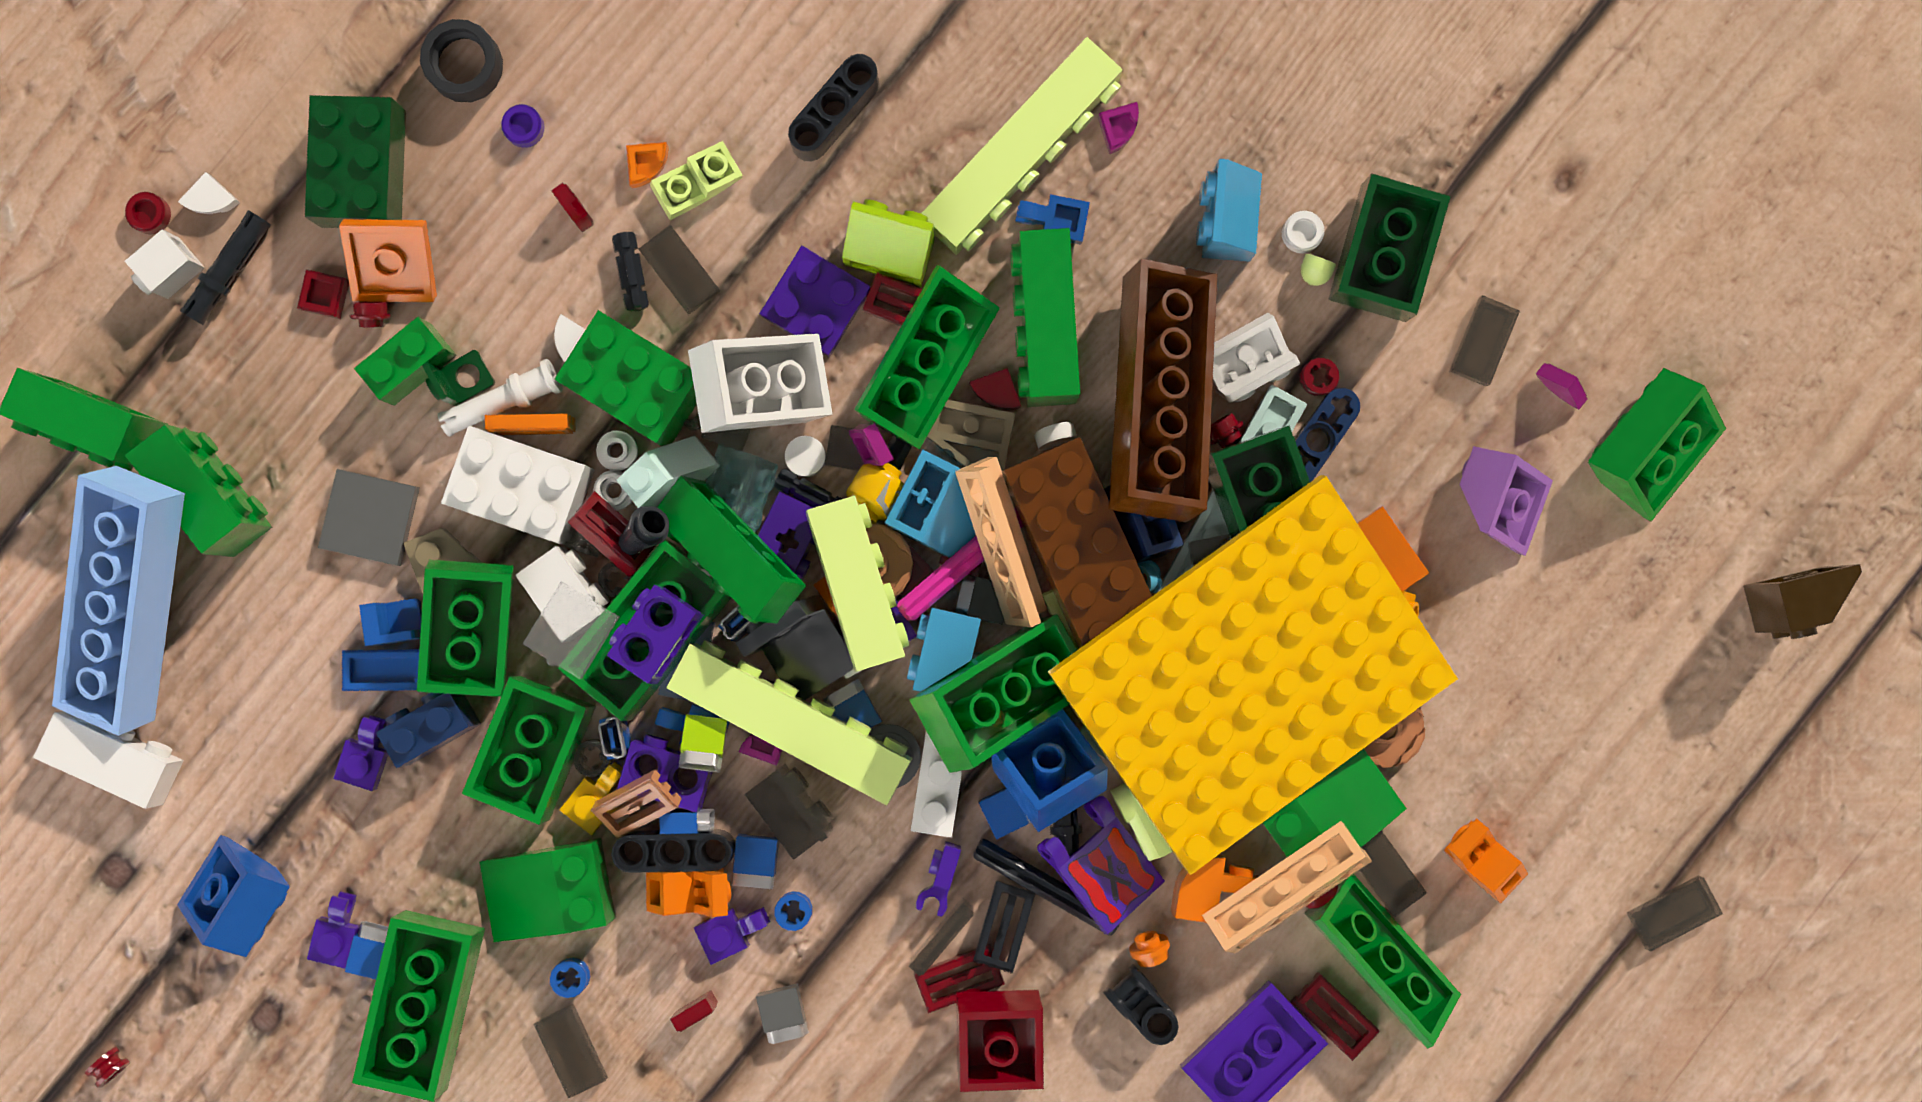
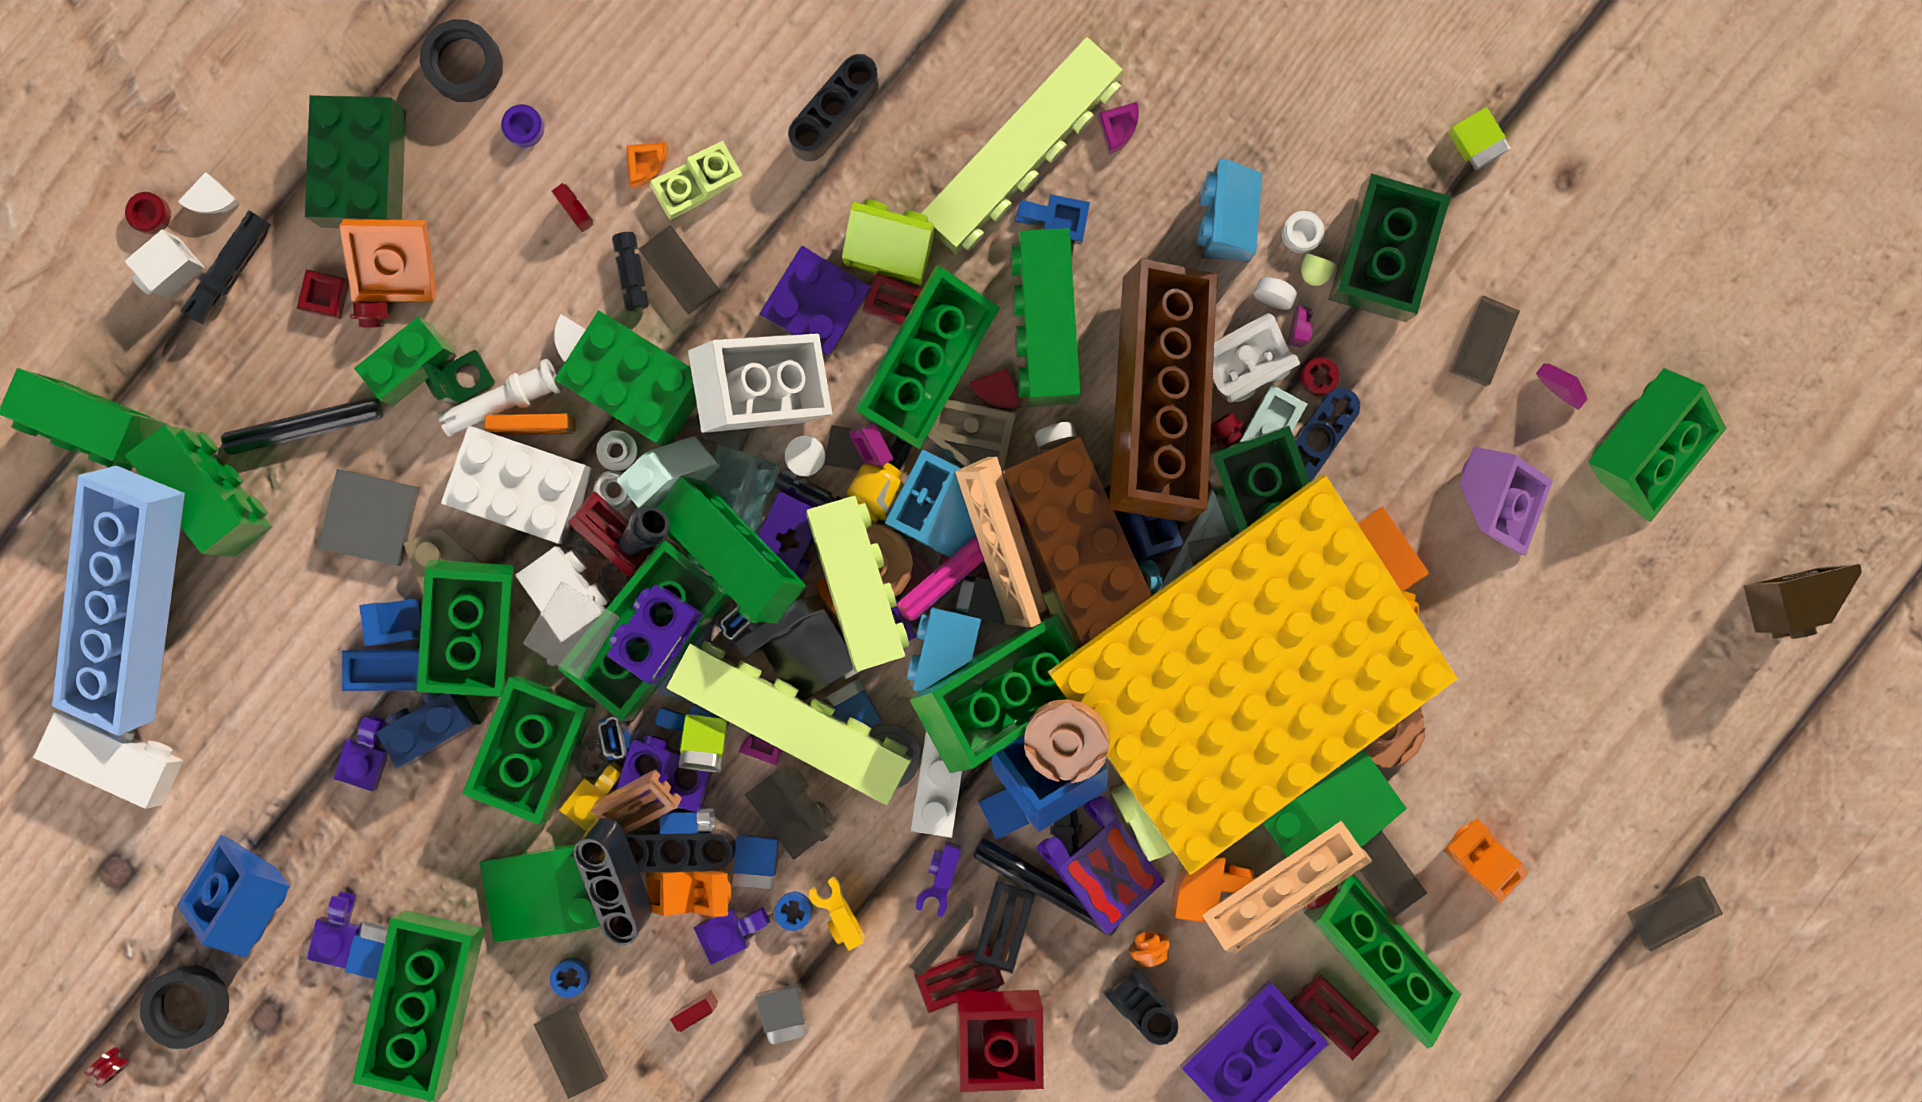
none -> black tyre [140,966,229,1049]
none -> black axle [221,397,383,455]
none -> black beam [573,818,652,945]
none -> yellow plate [809,876,865,951]
none -> nougat tile [1024,699,1110,783]
none -> white tile [1253,277,1297,310]
none -> magenta tile [1287,305,1313,348]
none -> lime piece [1447,106,1511,170]

